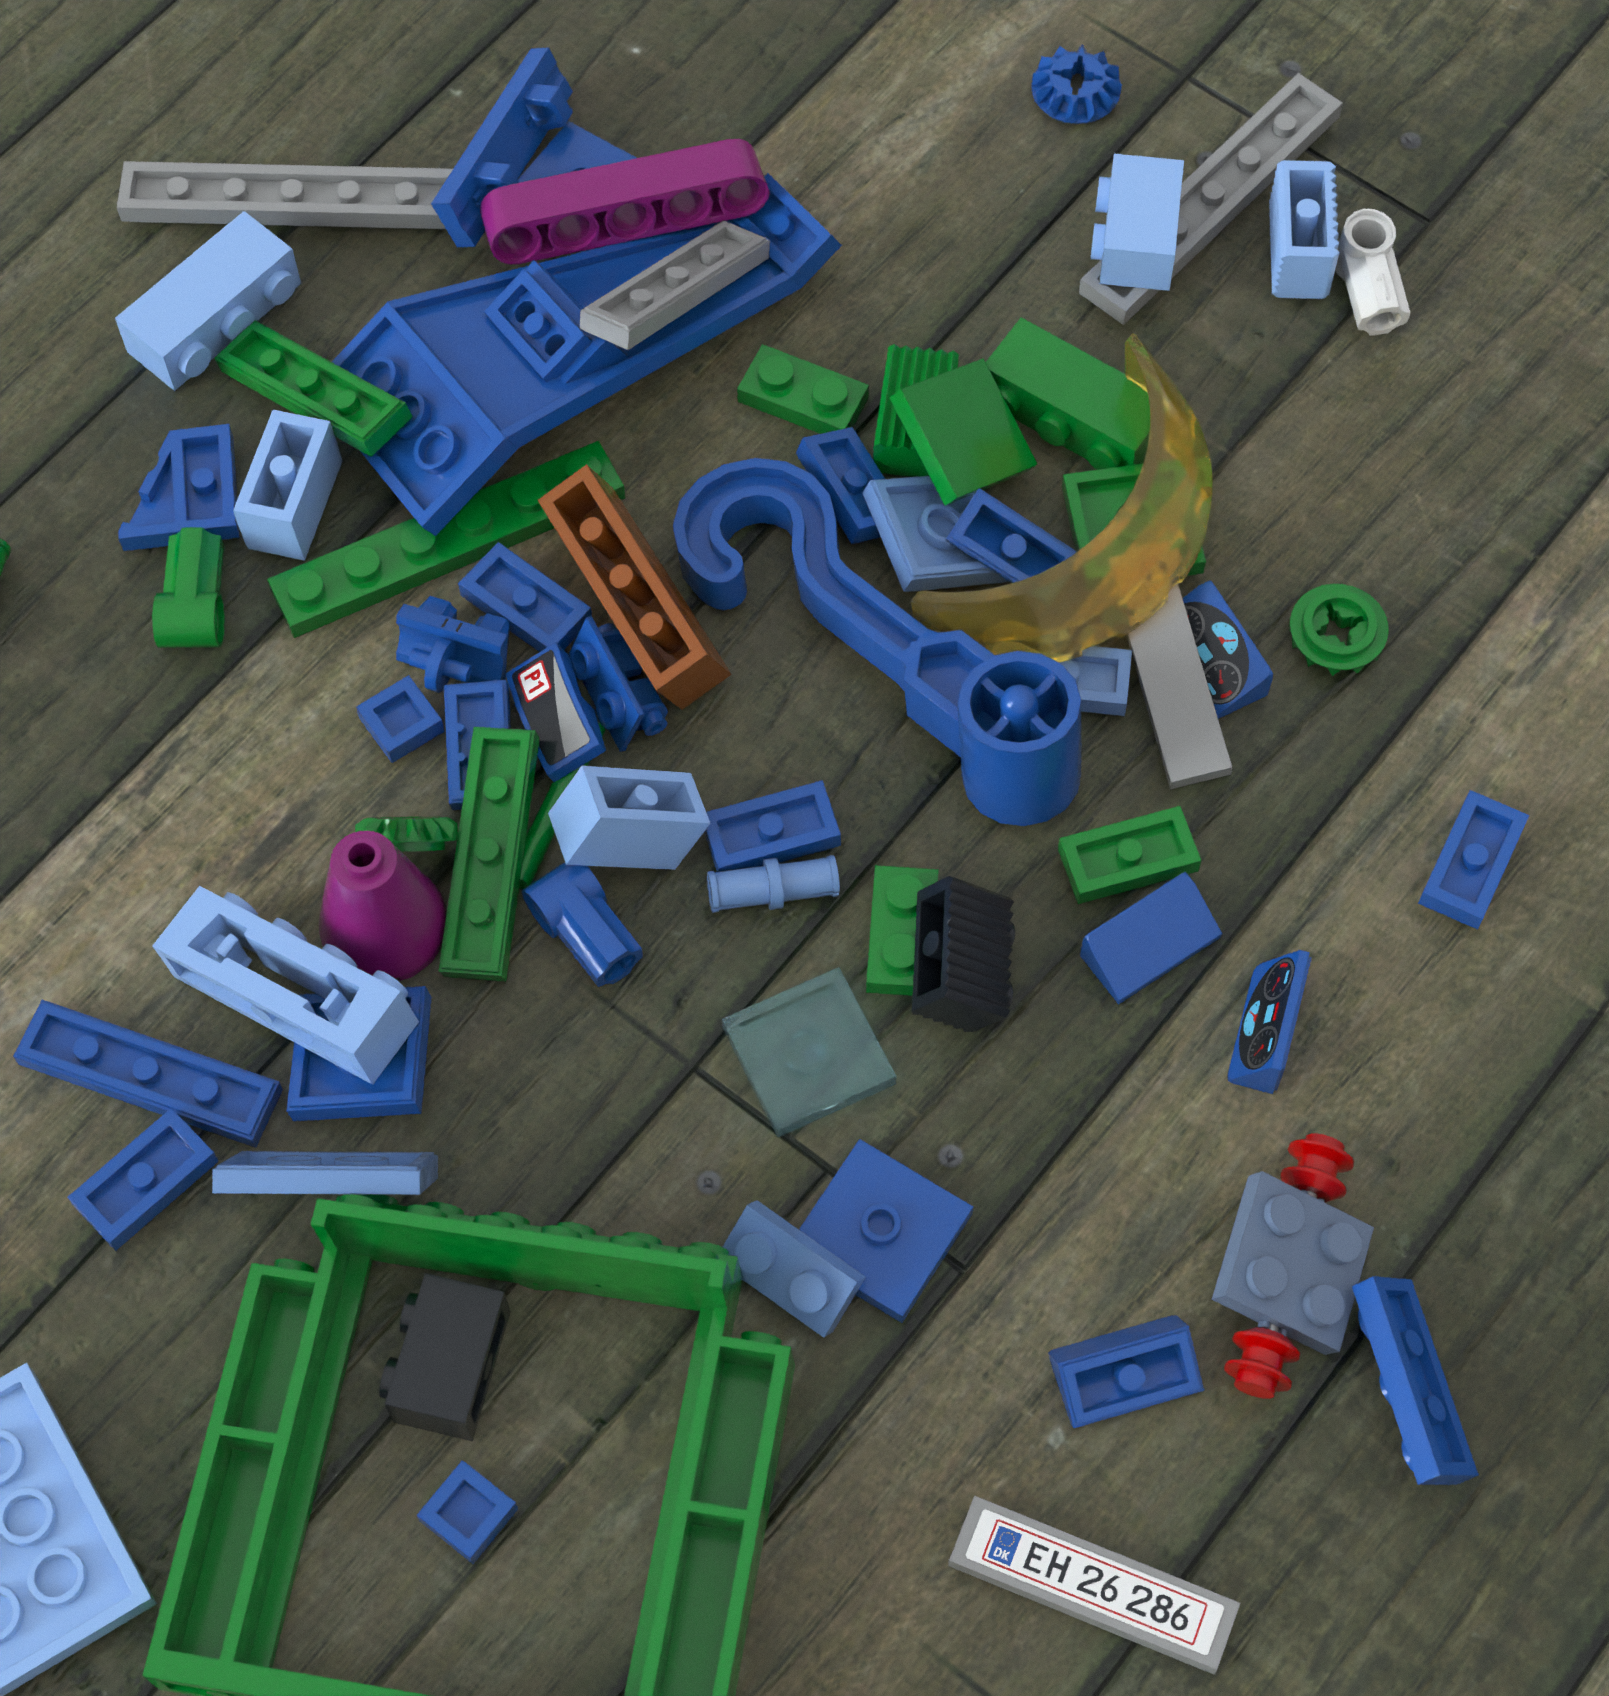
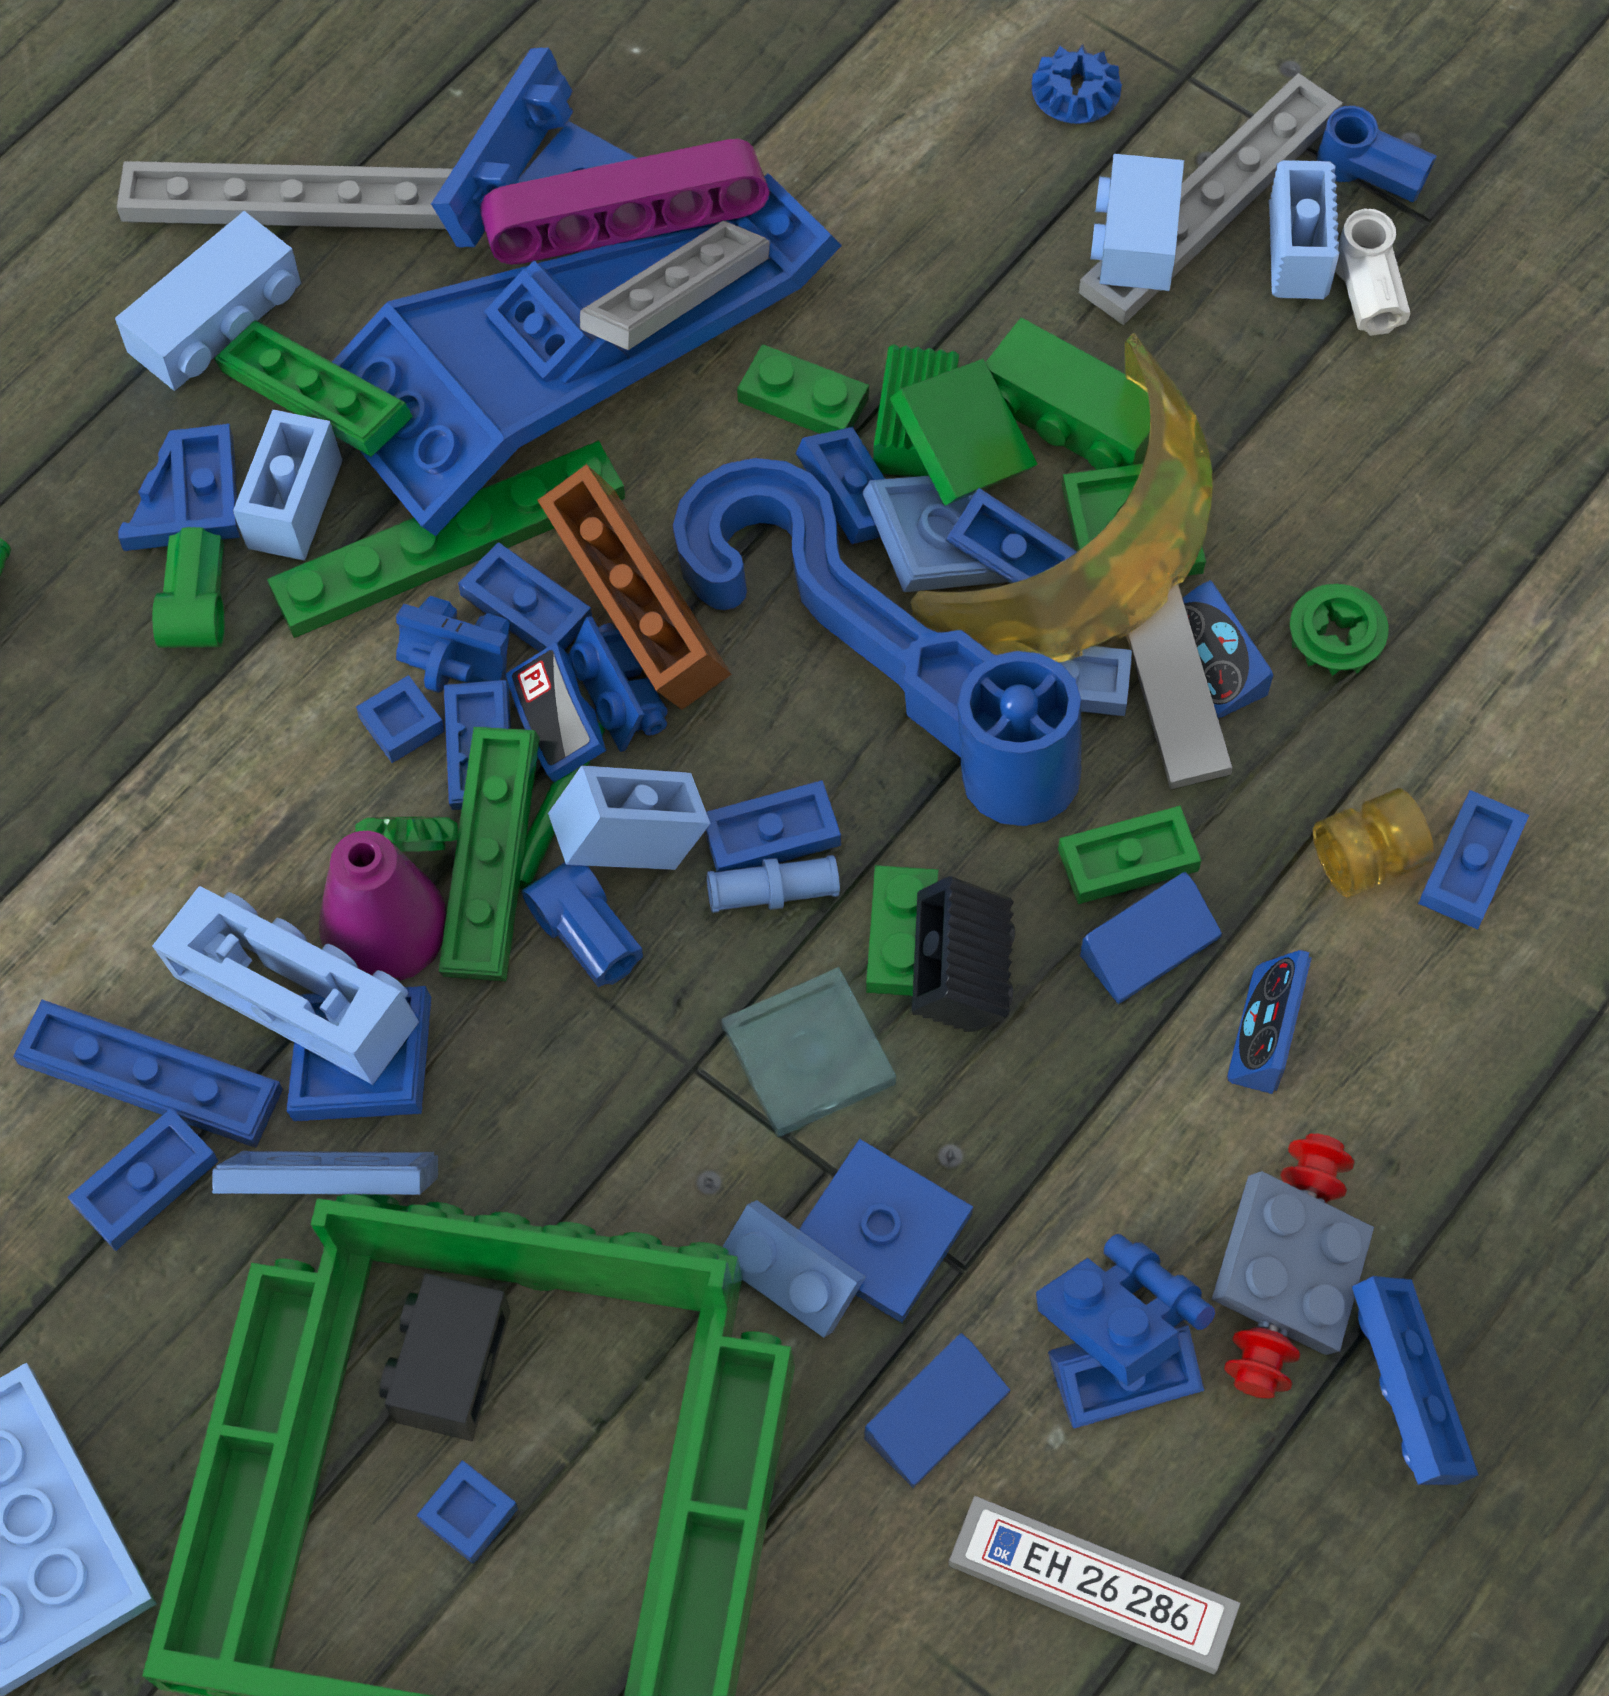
none -> blue slope [864,1333,1010,1488]
none -> blue plate [1036,1234,1215,1386]
none -> clear yellow wheel [1313,788,1434,898]
none -> blue piece [1316,106,1437,202]

